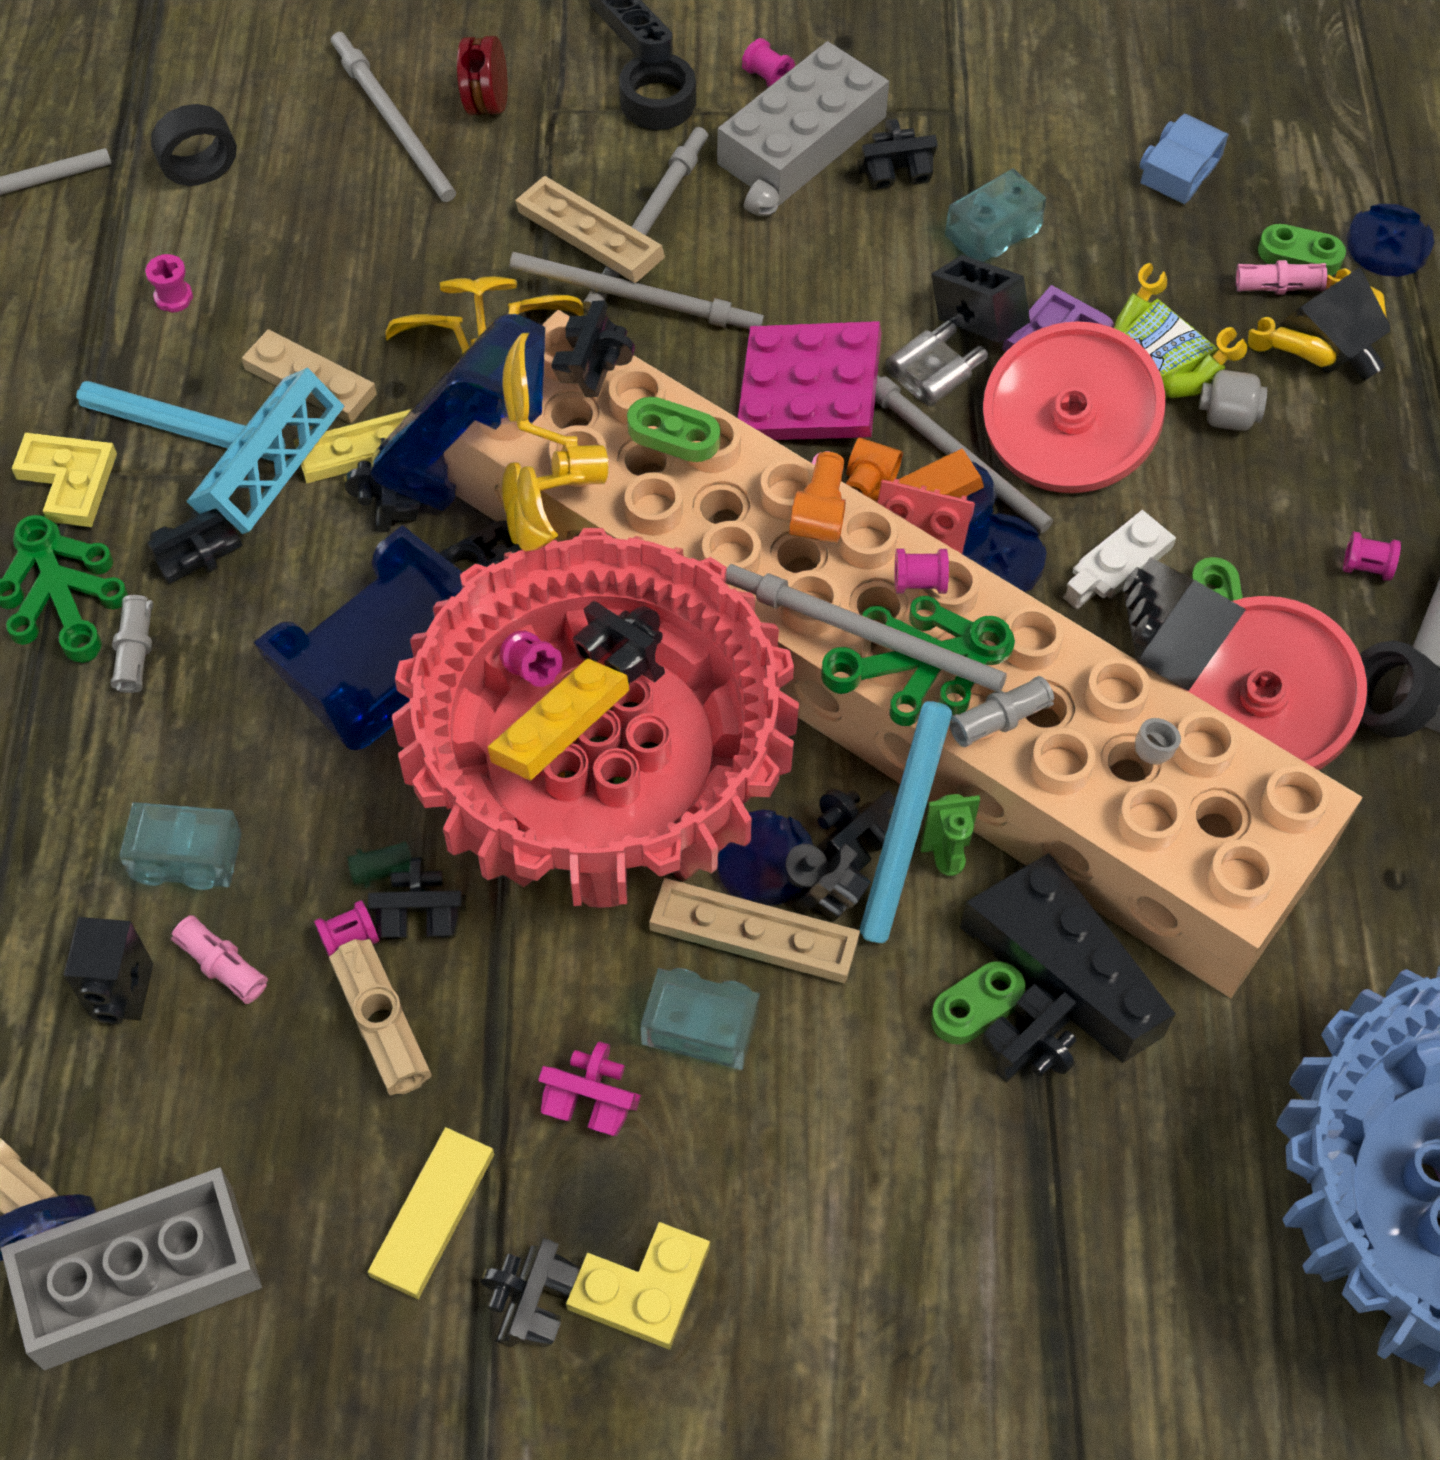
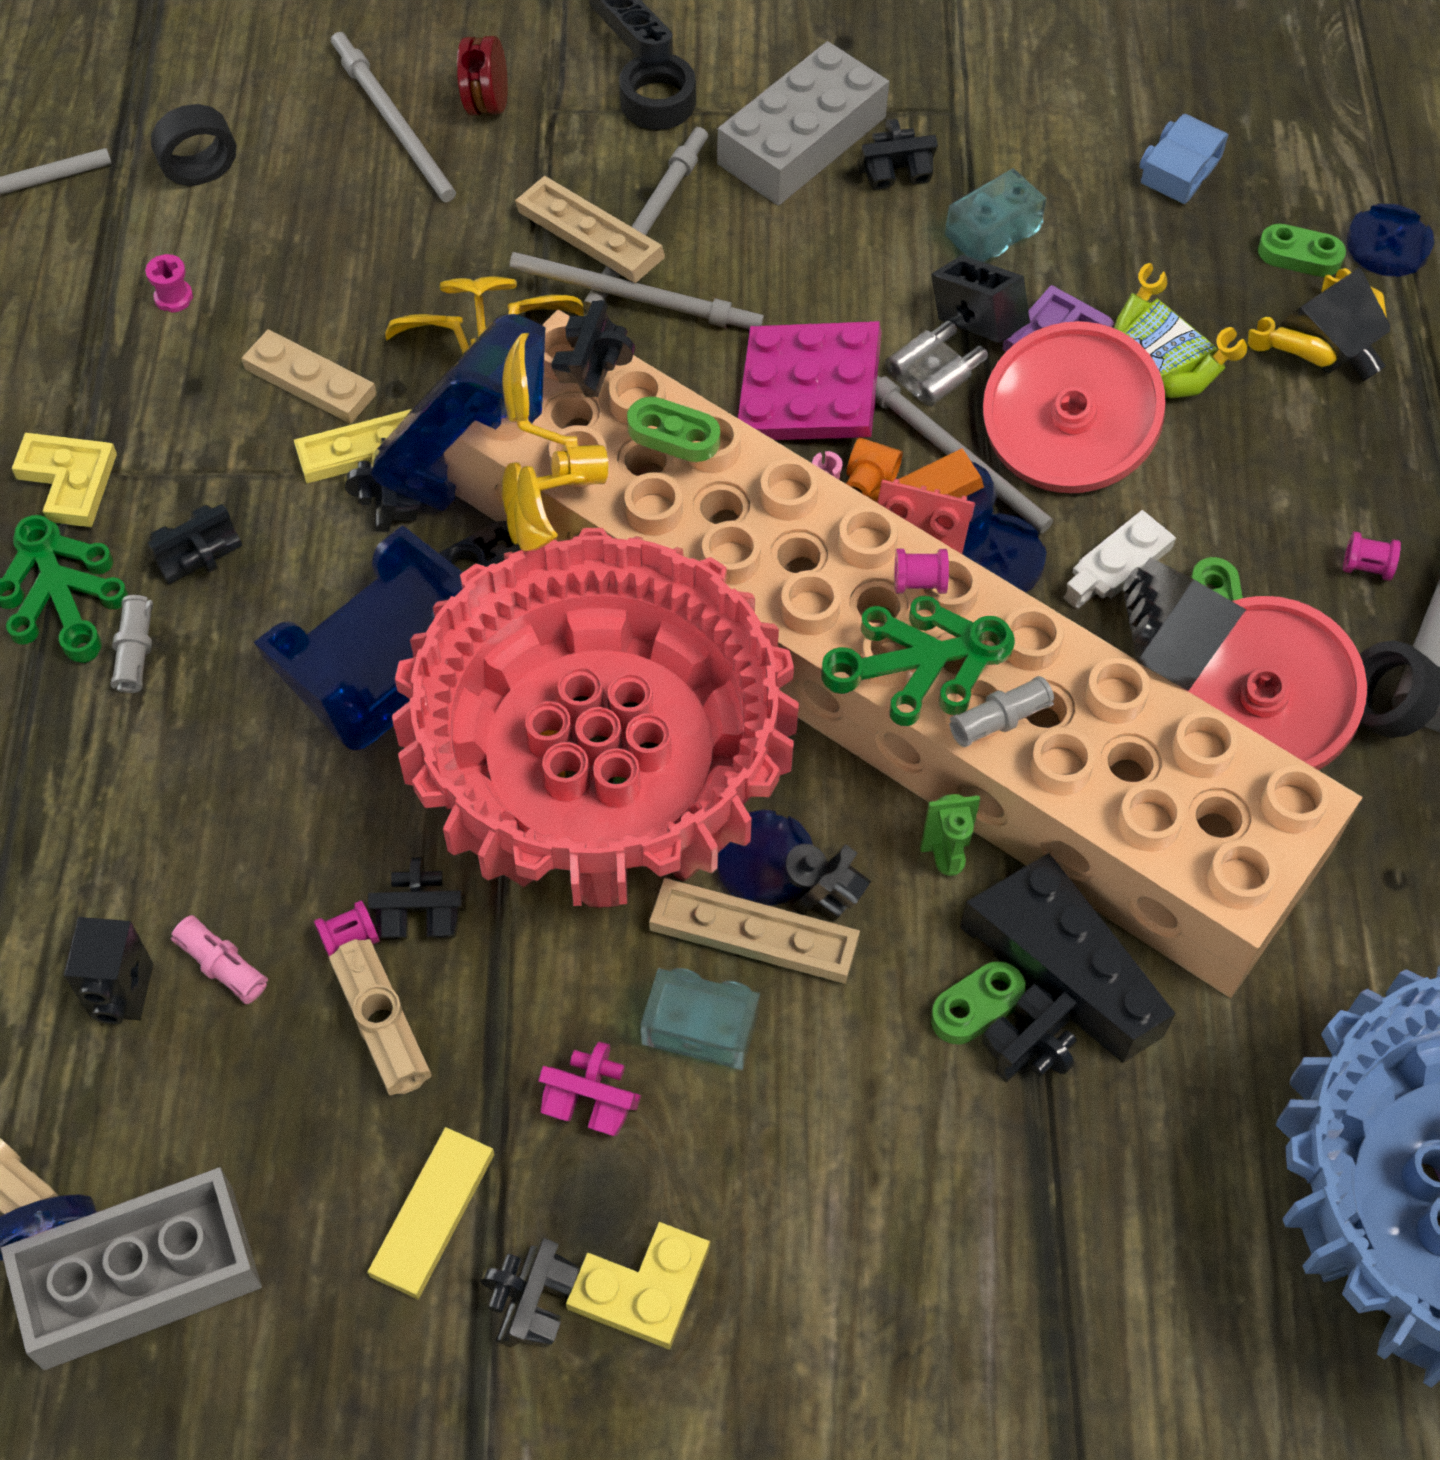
medium azure axle [76,381,286,461] -> none
clear light blue brick [119,802,242,890] -> none
medium azure fence [186,367,345,534] -> none
clear green pin [347,841,411,888] -> none
yellow plate [488,658,629,781] -> none
dark pink bush [500,630,563,687] -> none
black hips [572,601,665,684] -> none
light grey bar [726,564,1007,692] -> none
dark pink bush [742,38,795,87] -> none
light grey hinge [744,179,779,217] -> none
orange pin [789,452,846,543] -> none
black hips [816,789,896,872] -> none
medium azure axle [859,701,952,943] -> none
light grey hinge [1135,718,1181,765] -> none
light grey head [1198,370,1267,431] -> none
bright pink pin [1236,260,1327,295] -> none

